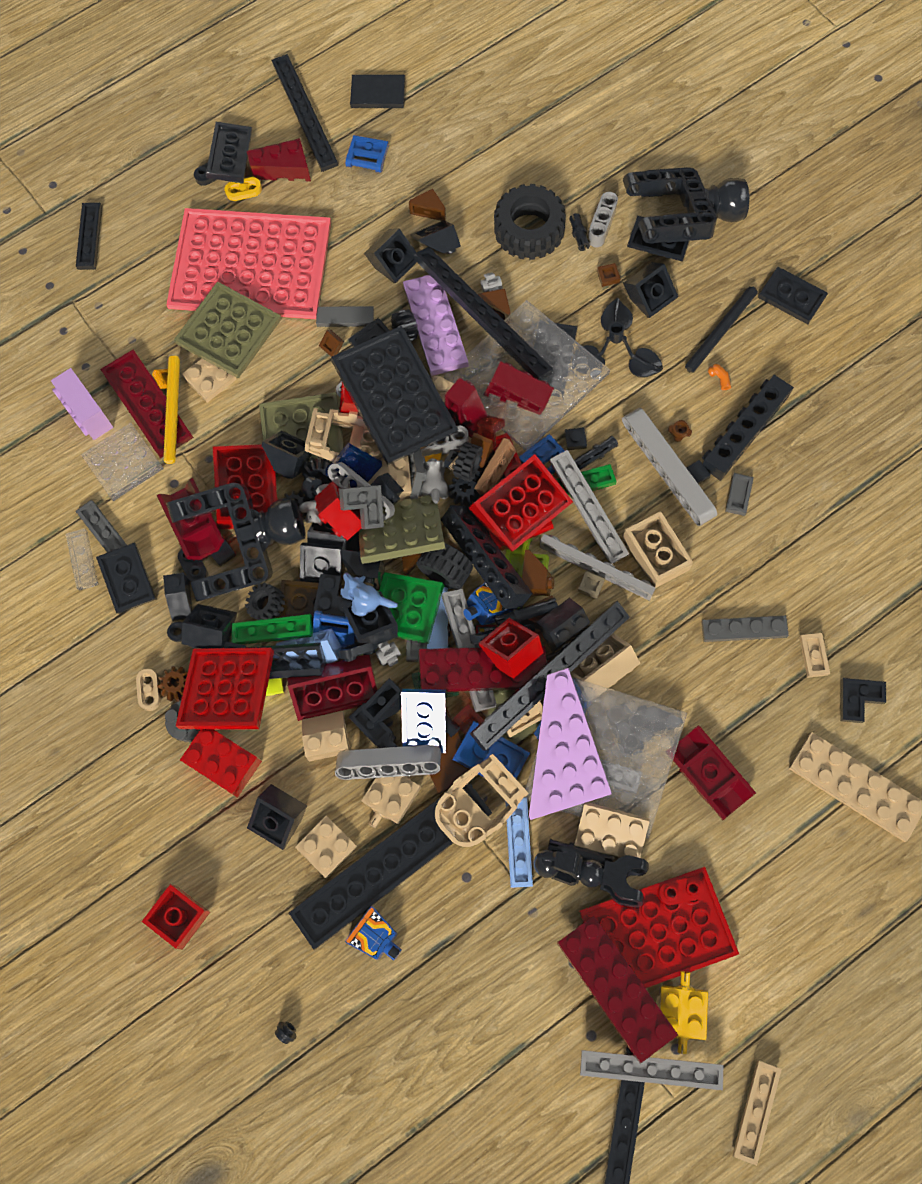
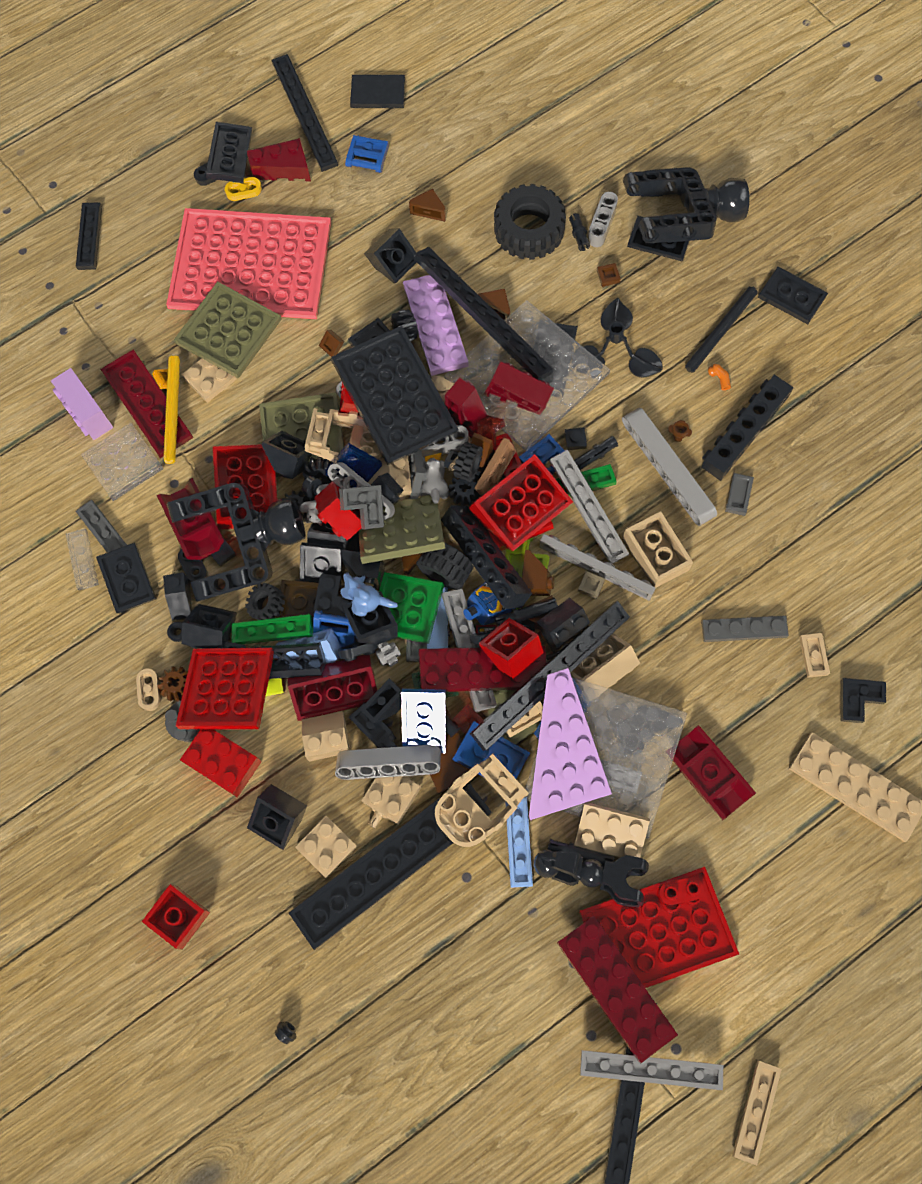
dark grey tile [316,306,374,327] -> none
torso [345,906,402,961] -> none
black slope [410,220,461,254] -> none
light grey gear [480,272,503,292] -> none
black slope [623,262,678,318] -> none
yellow plate [660,971,709,1054] -> none
black tile [686,460,711,485] -> none

